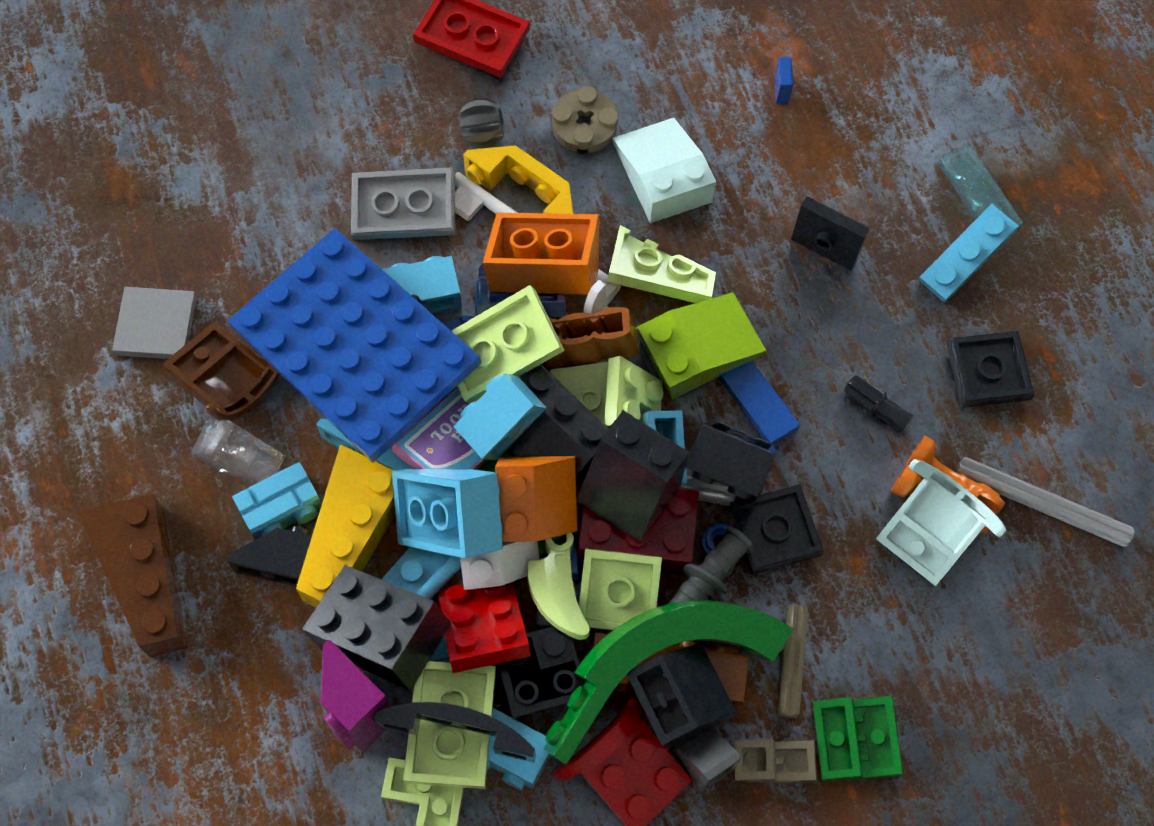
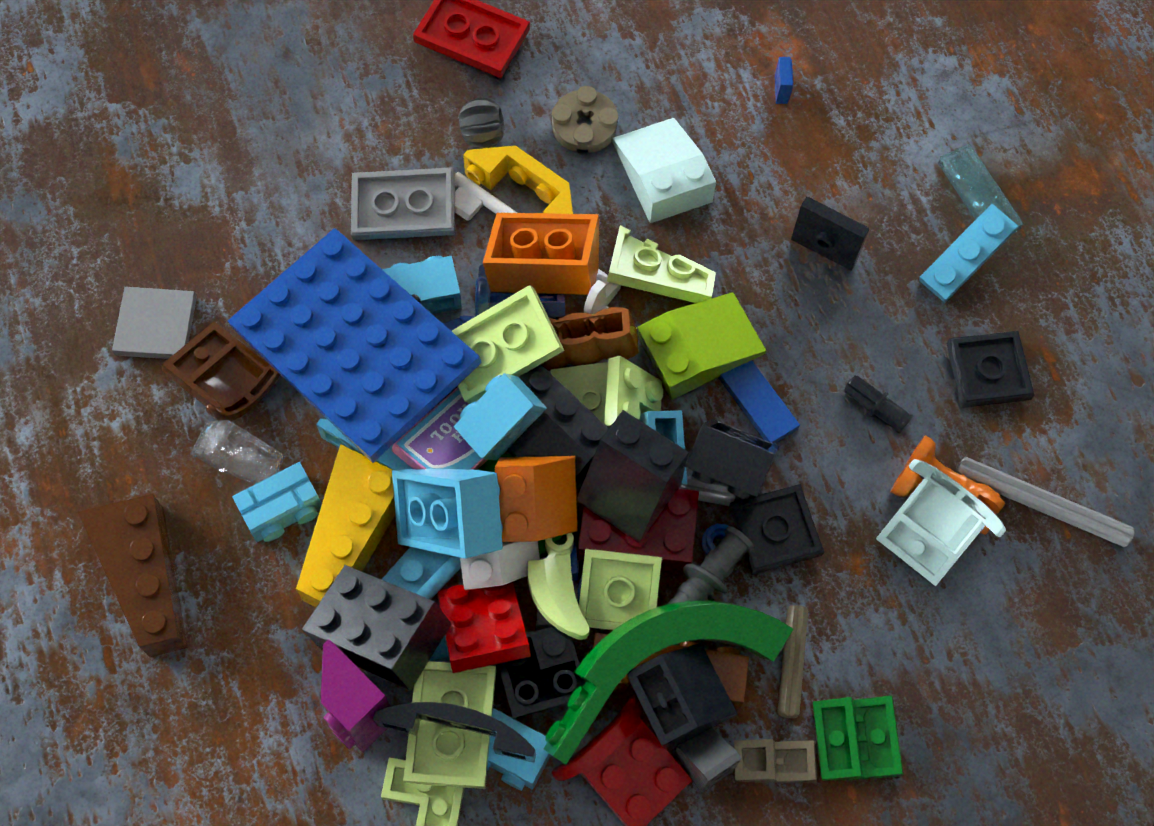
black slope [227,526,312,587] -> none

